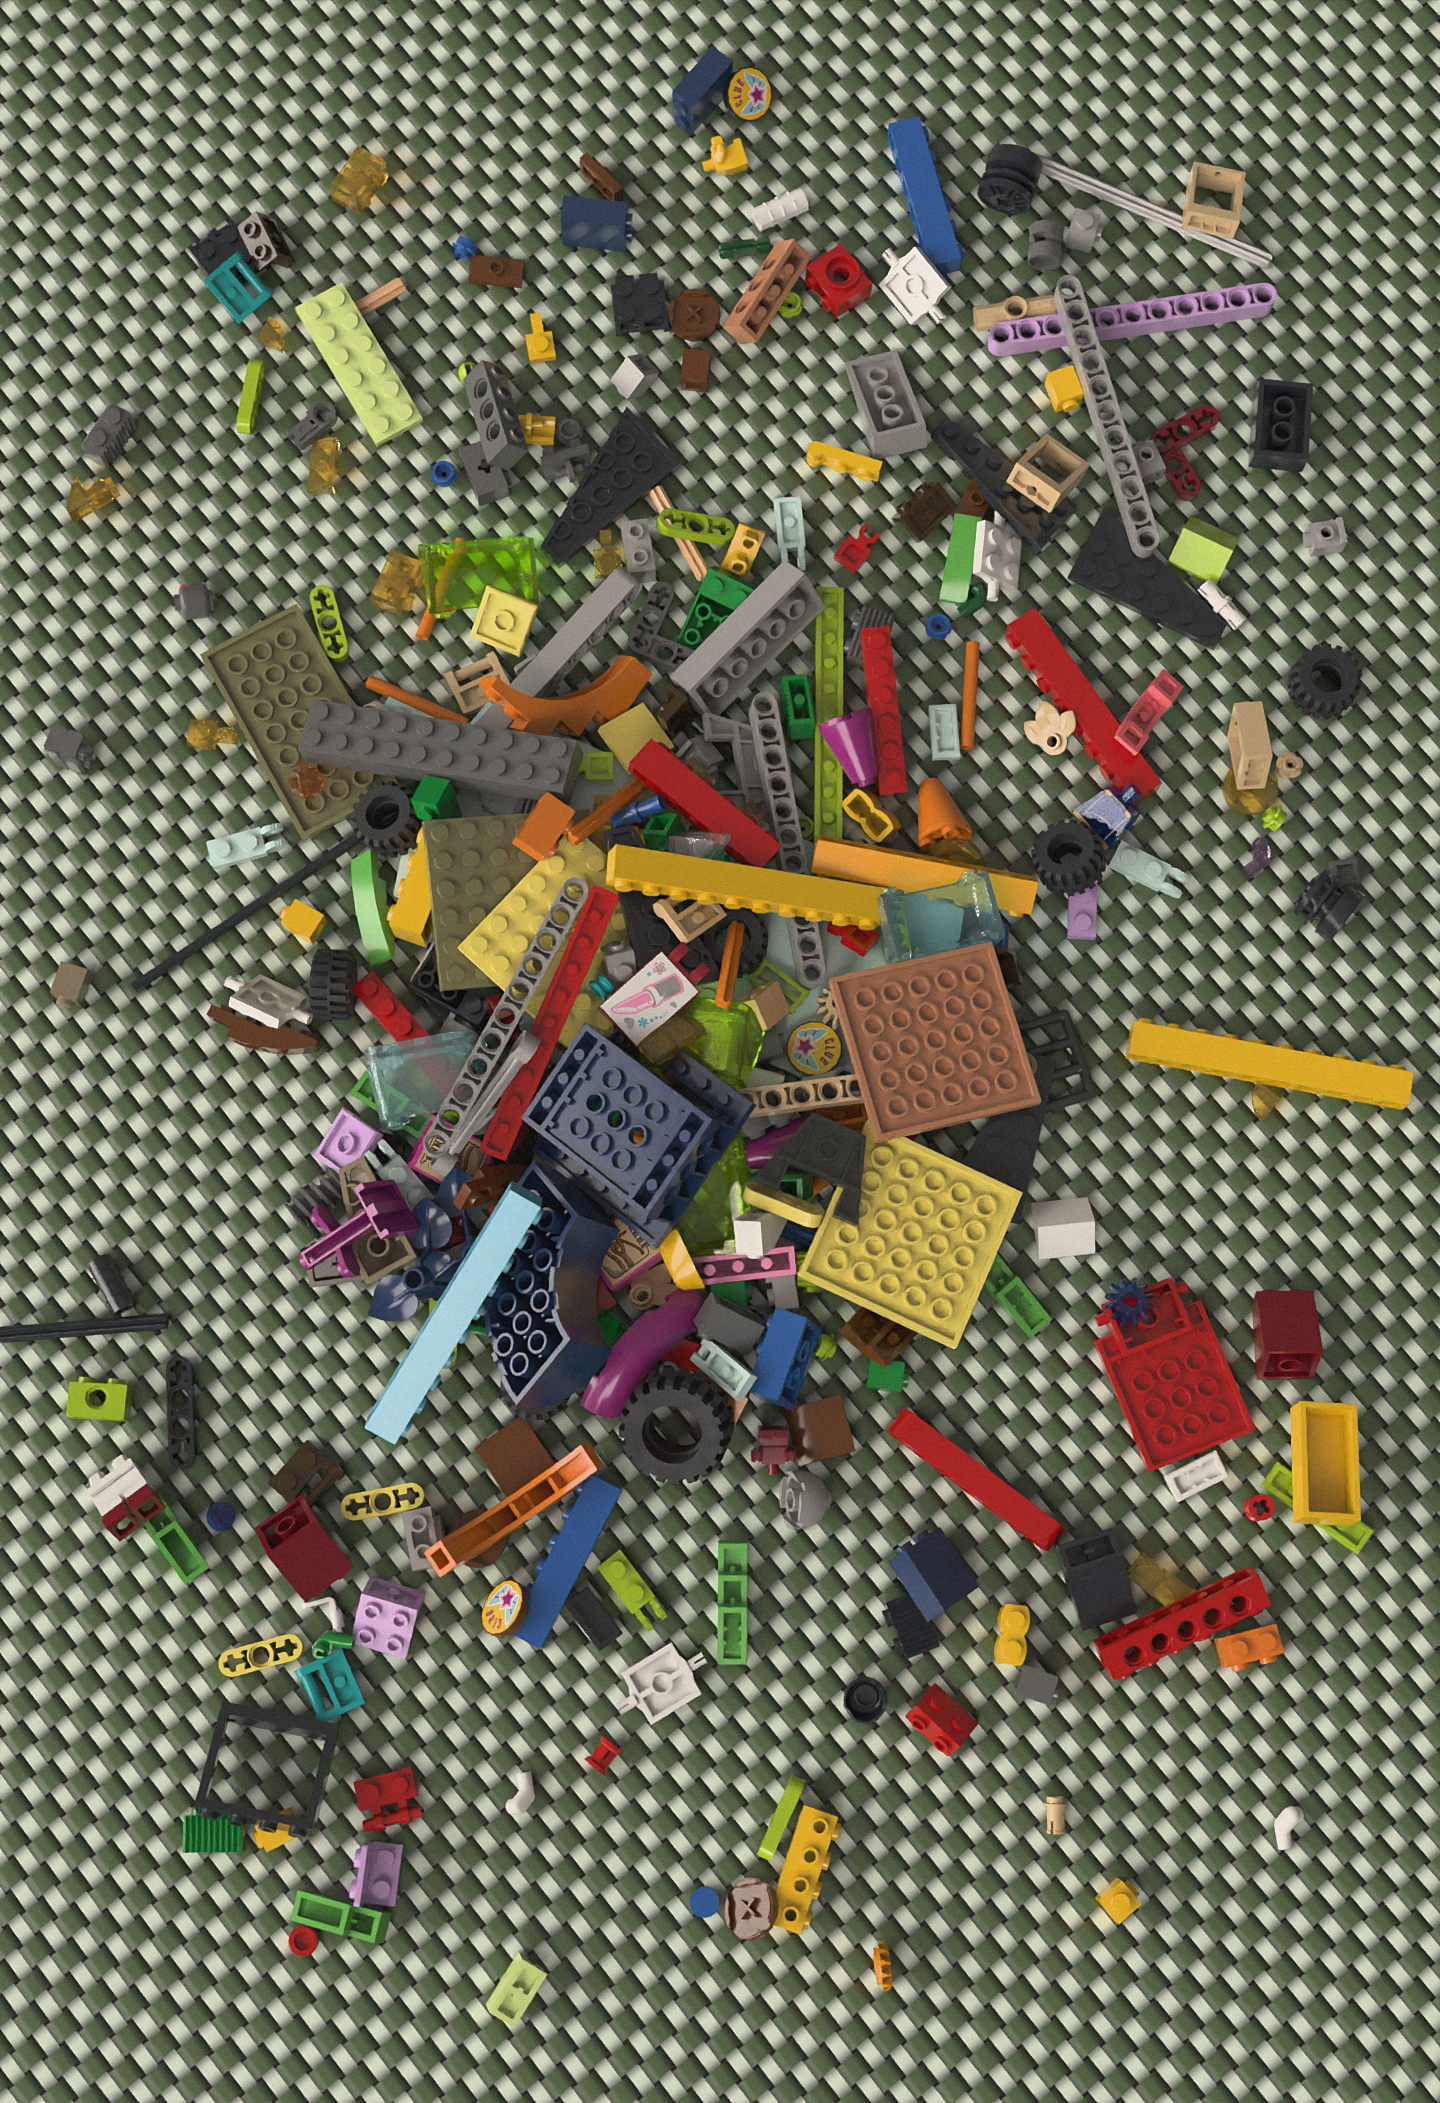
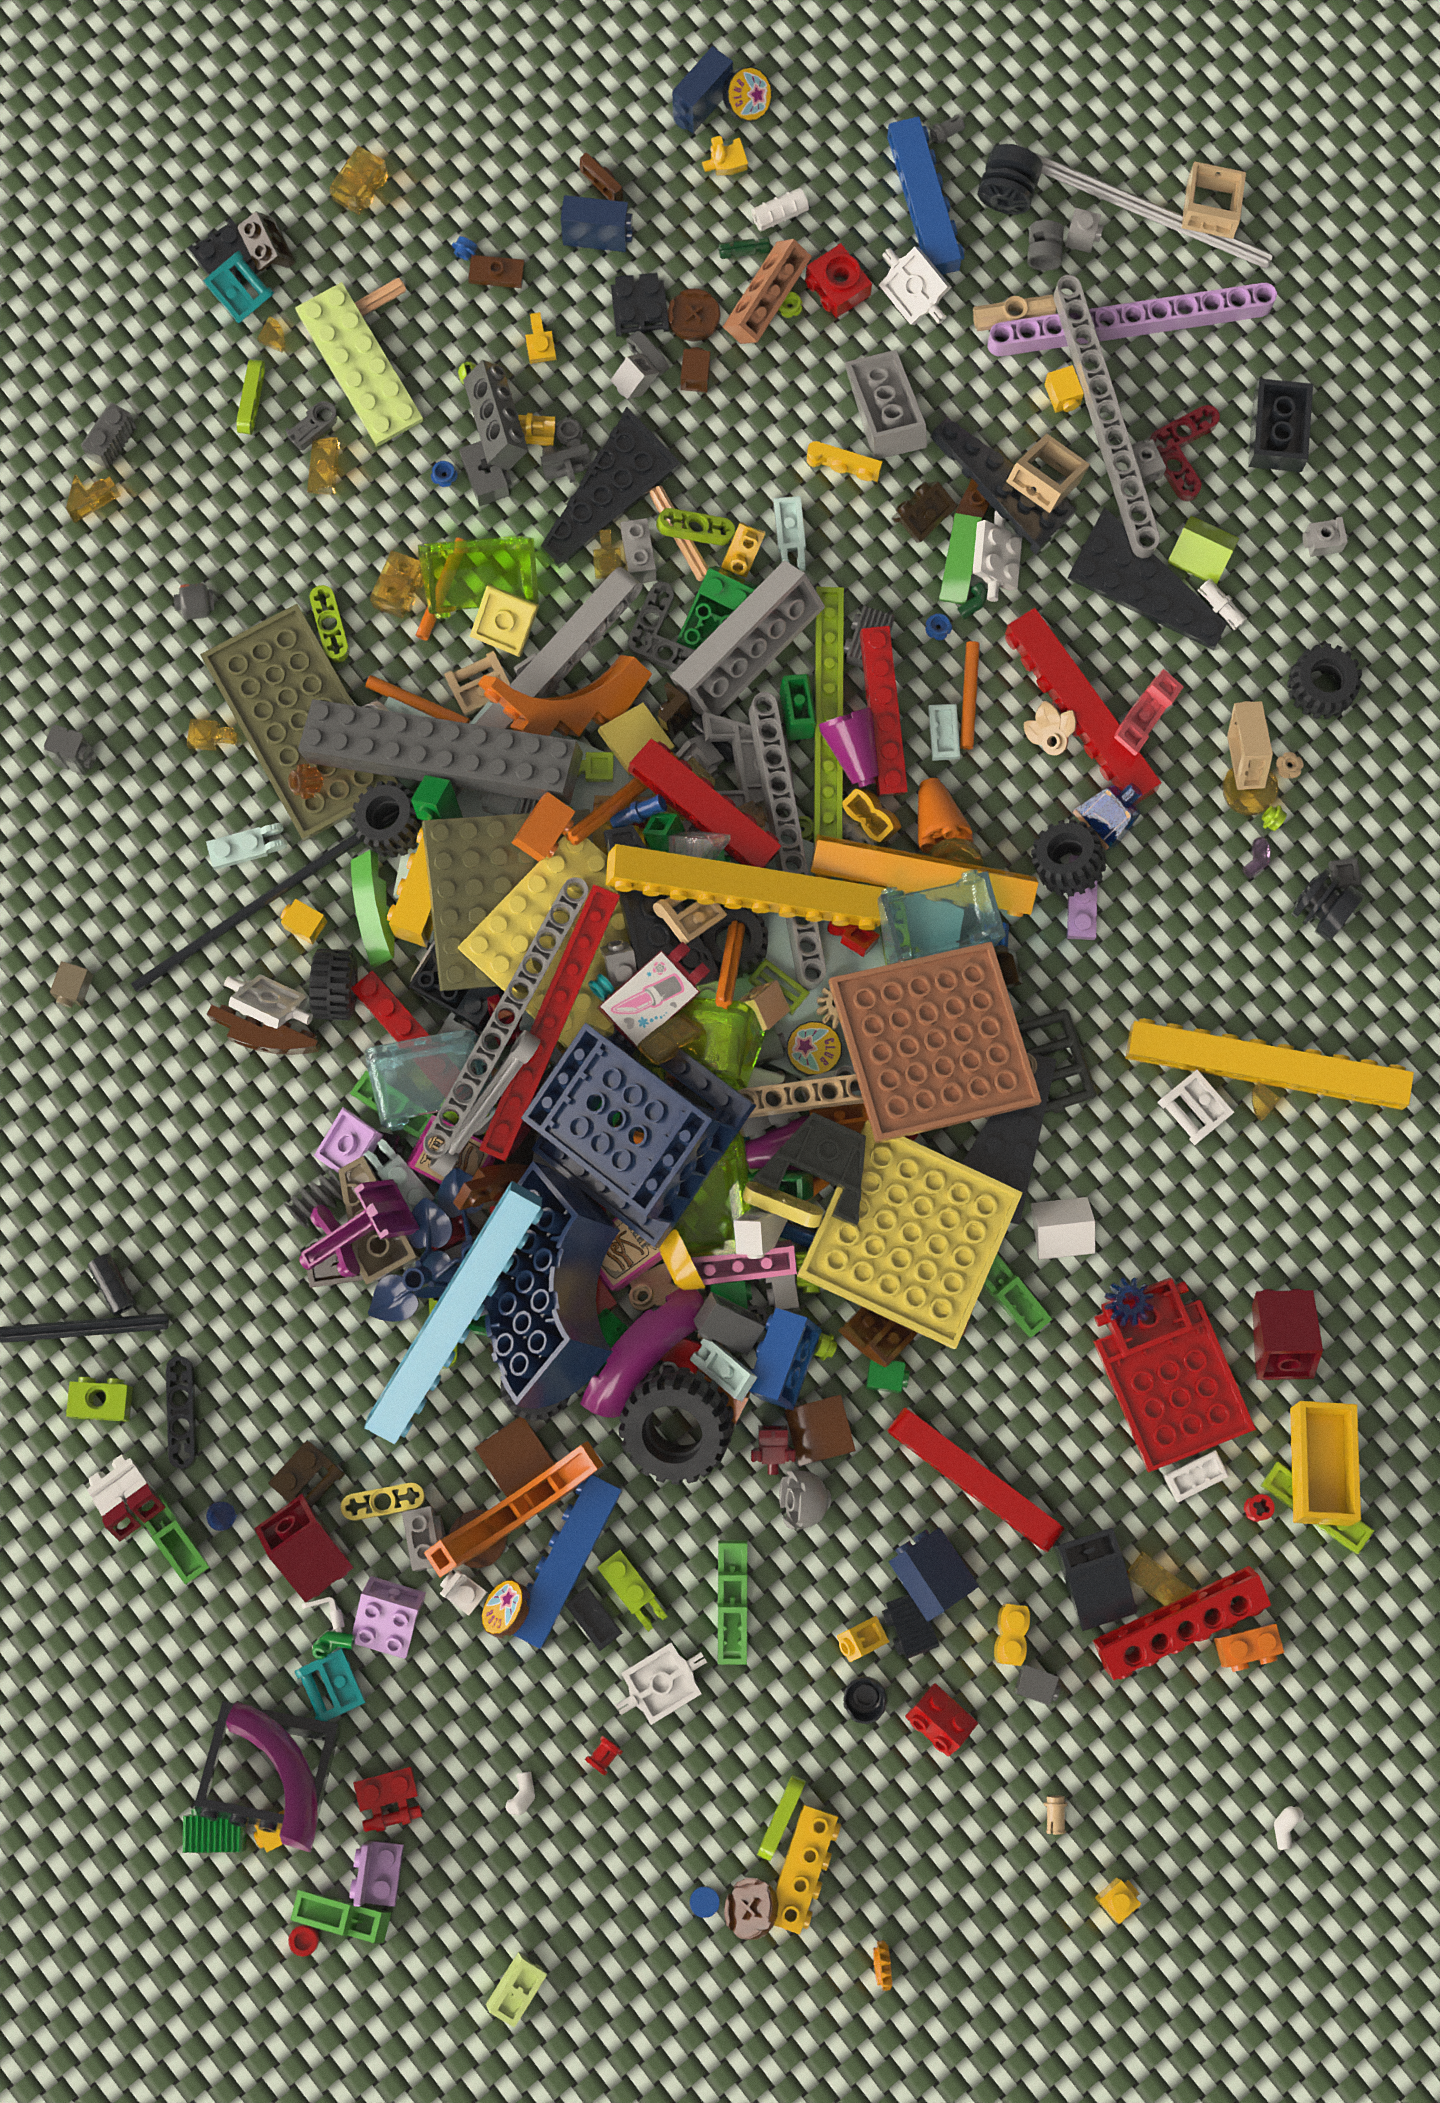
light yellow beam [219,1634,304,1677] -> none
red plate [834,524,879,575] -> none
light aqua hinge [1108,841,1190,899] -> none
none -> magenta brick [226,1701,318,1853]
none -> white bracket [440,1570,487,1616]
none -> dark grey beam [626,331,669,378]
none -> yellow bracket [837,1616,889,1662]
none -> dark grey pin [930,114,965,144]
none -> white plate [1158,1070,1234,1146]

